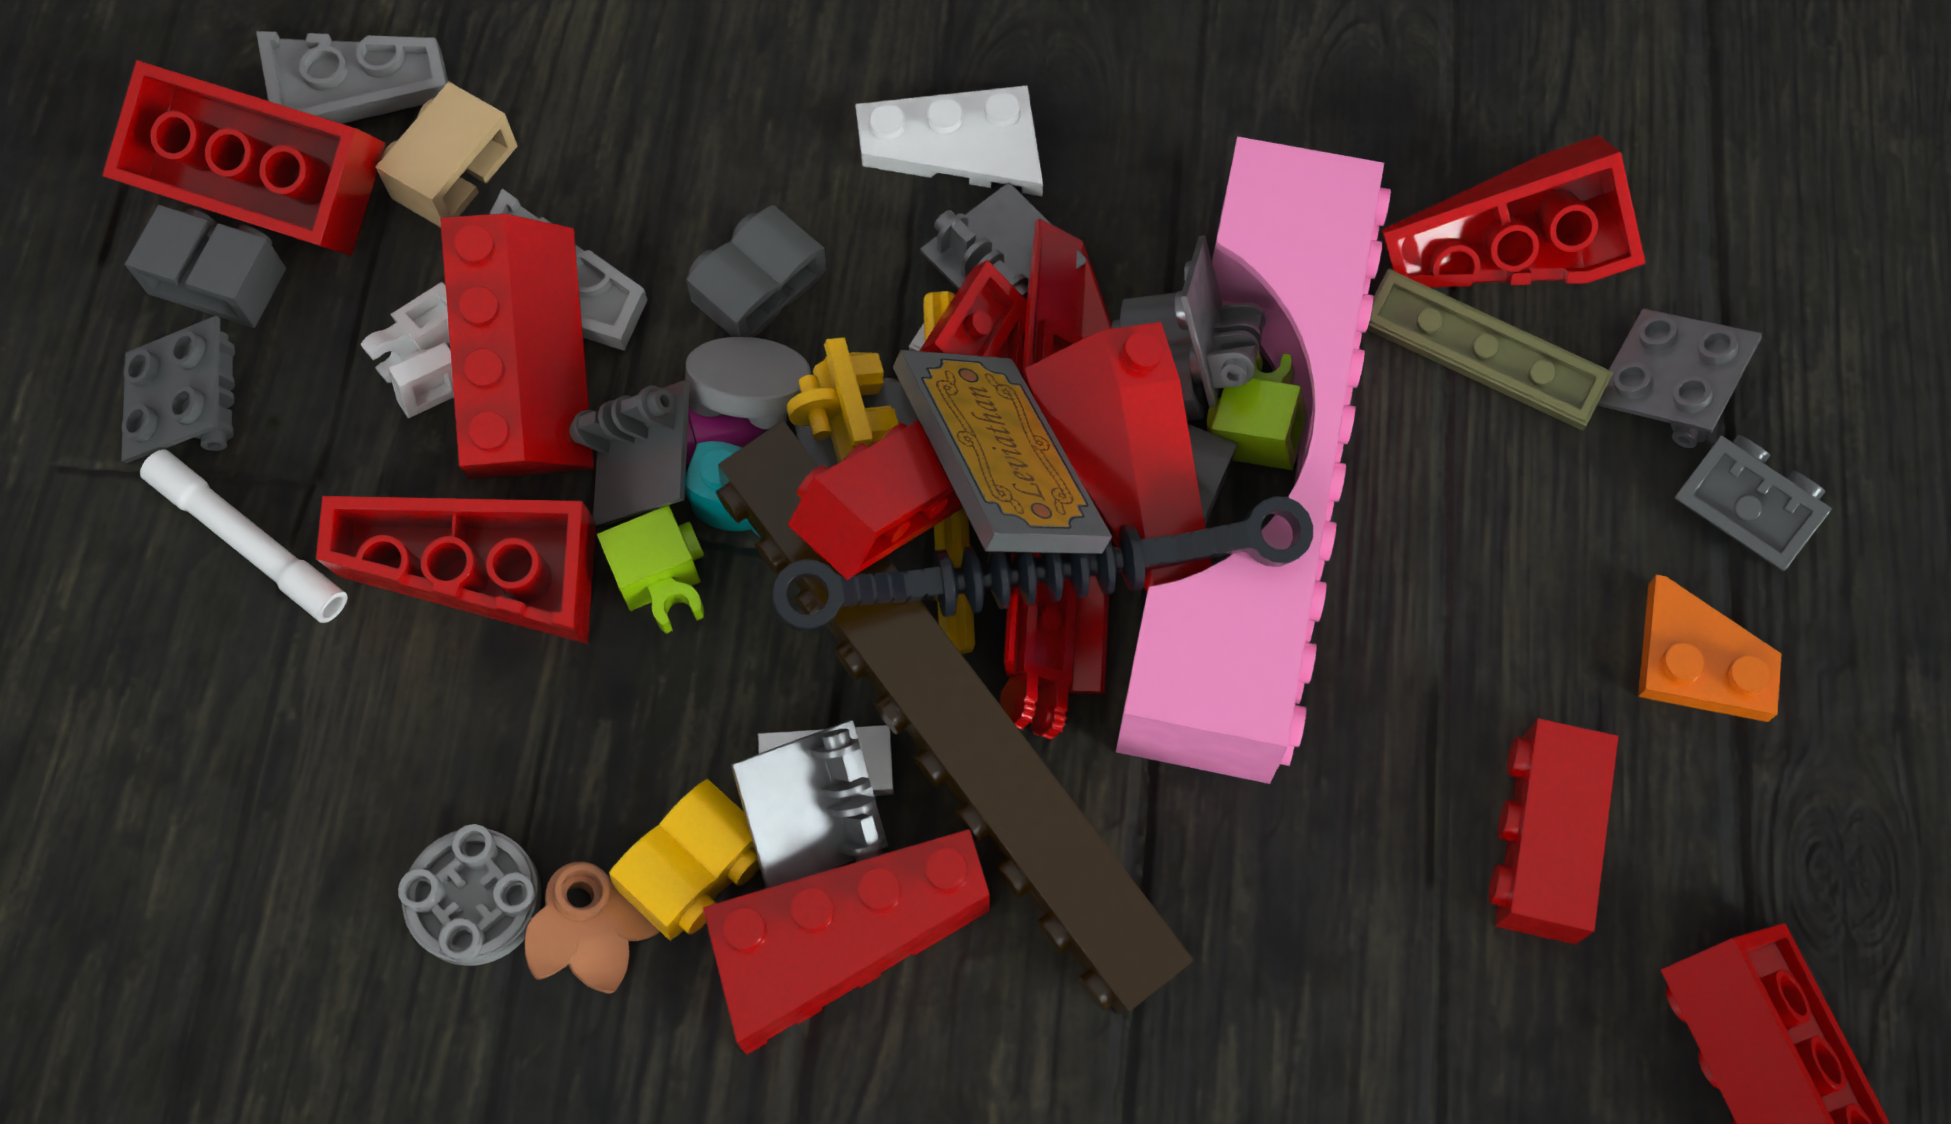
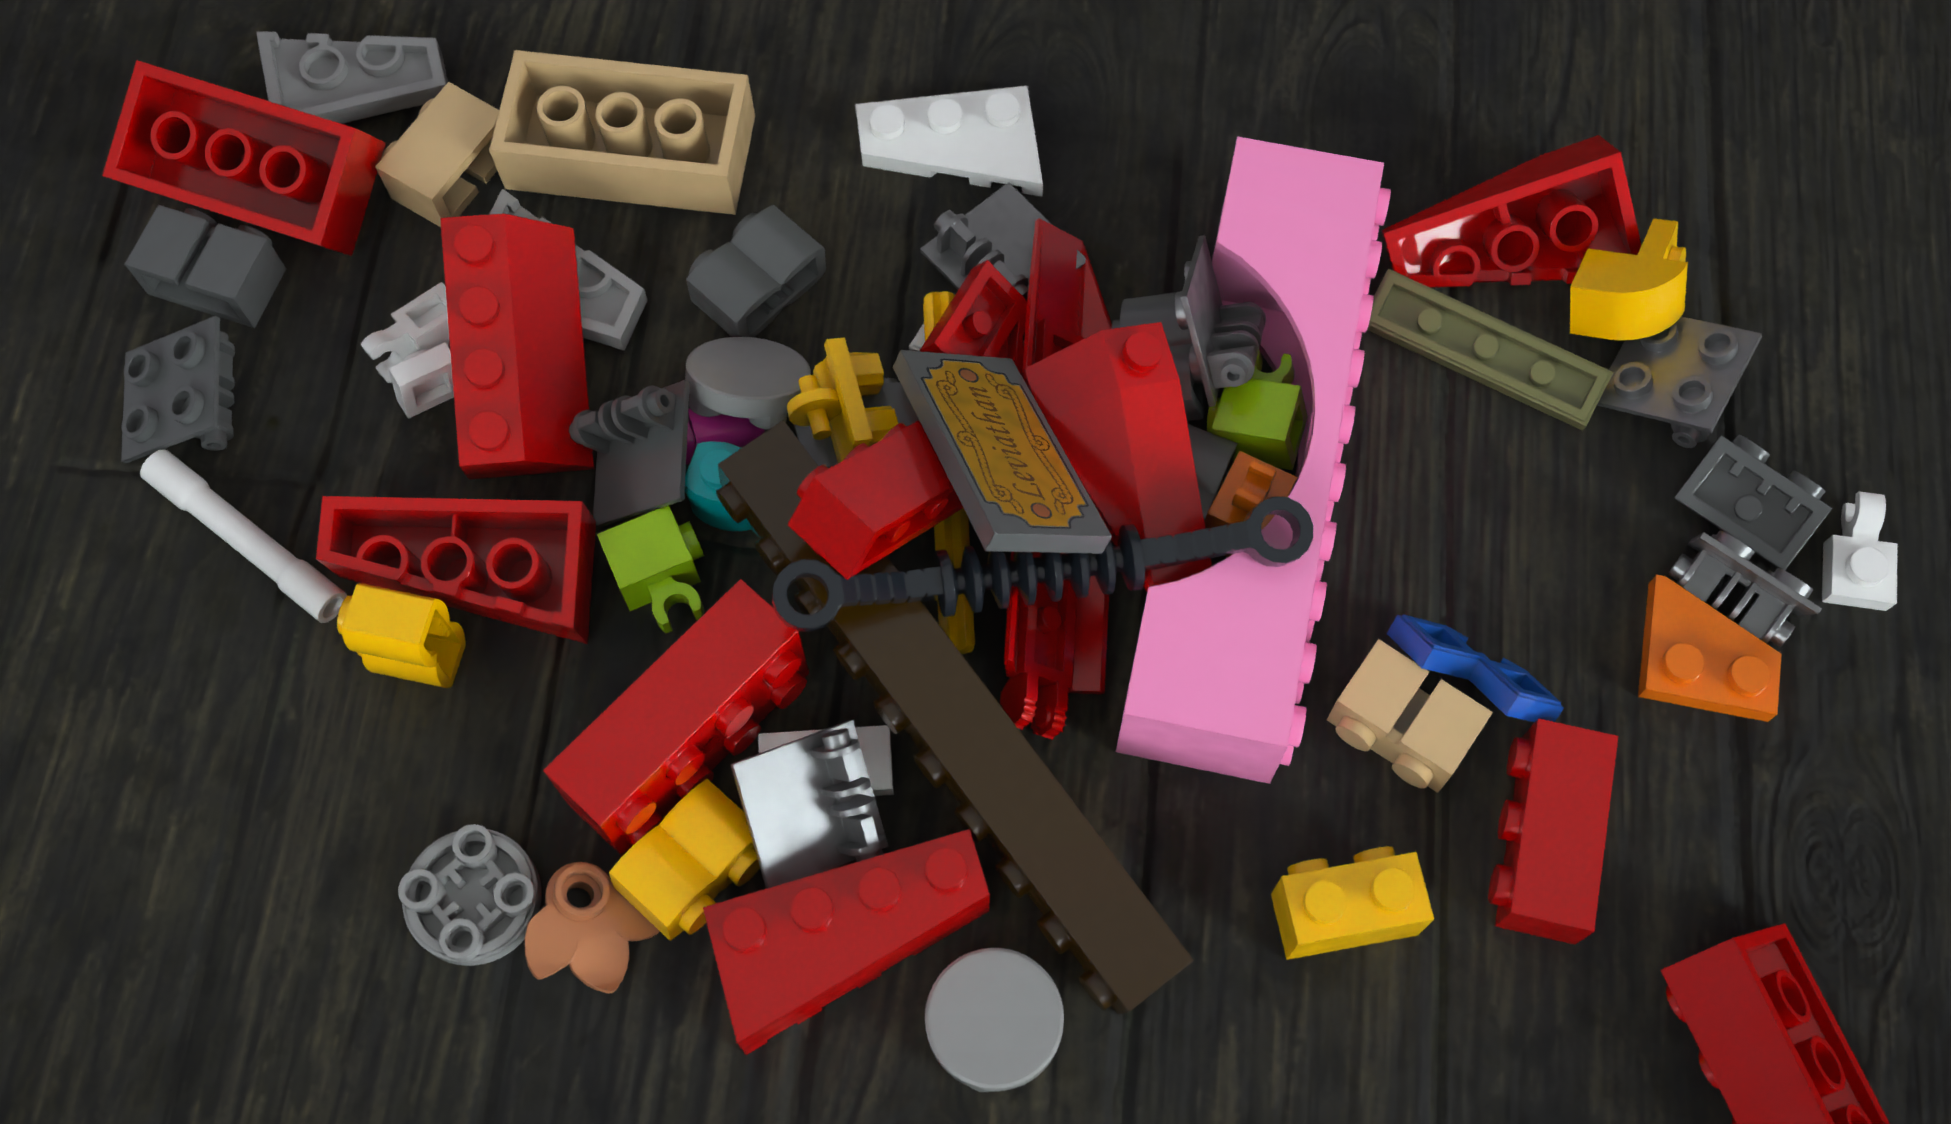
none -> yellow brick [337,583,466,688]
none -> tan brick [489,50,755,215]
none -> red brick [543,579,809,856]
none -> light grey tile [925,948,1064,1092]
none -> orange brick [1205,451,1298,557]
none -> yellow brick [1271,847,1434,960]
none -> tan piece [1327,639,1493,793]
none -> blue tile [1387,614,1564,722]
none -> yellow brick [1570,218,1688,340]
none -> flat silver hinge [1668,531,1822,647]
none -> white plate [1822,491,1897,611]

